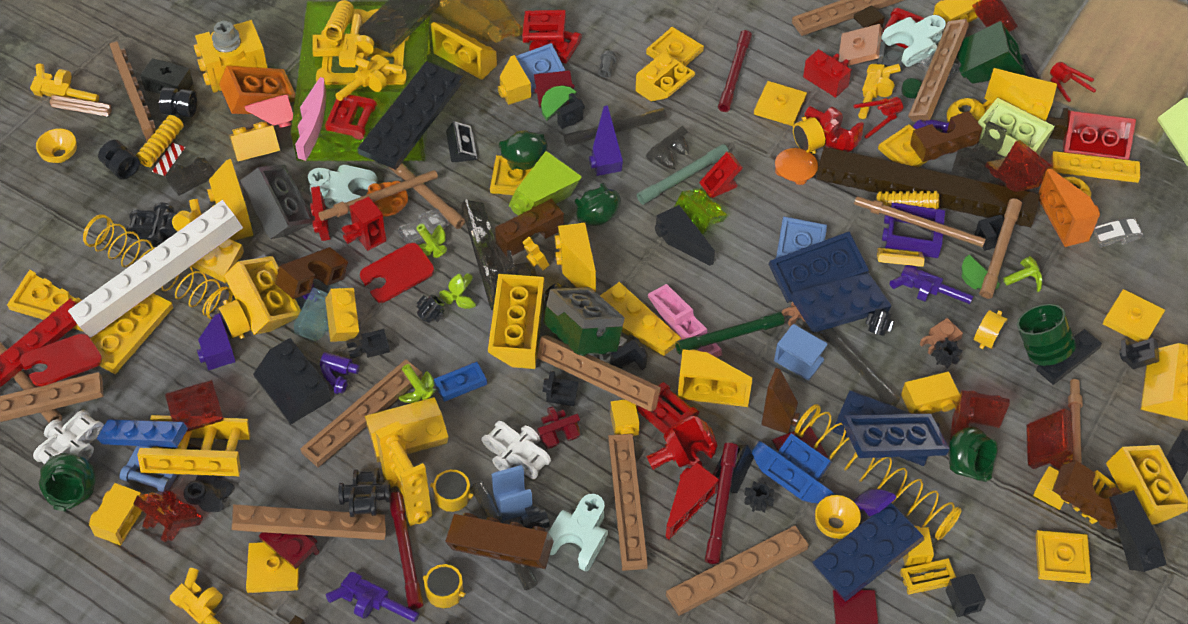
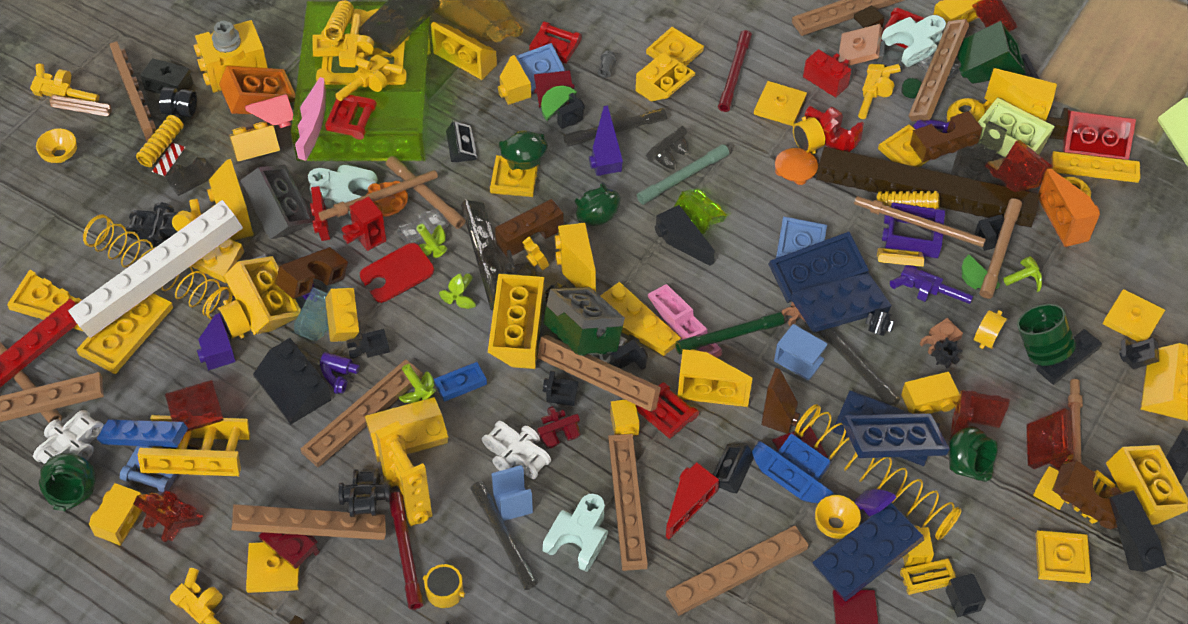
red piece [20,334,102,387] -> none
black wheel [98,140,140,180] -> none
black plate [183,475,234,512] -> none
dark purple piece [326,572,419,623] -> none
black plate [357,61,464,170] -> none
black gear [416,294,445,323] -> none
piece [430,469,474,512] -> none
reddish brown brick [445,513,554,569] -> none
lime slope [508,151,582,215] -> none
black gear [520,505,550,529] -> none
red plate [522,10,566,43] -> none
red piece [646,416,718,470] -> none
red slope [699,152,743,198] -> none
dark red piece [704,443,738,564] -> none
black gear [744,481,774,513] -> none
red plant [853,97,903,139] -> none
red plant [1050,62,1096,102] -> none
slope [1093,217,1144,248] -> none

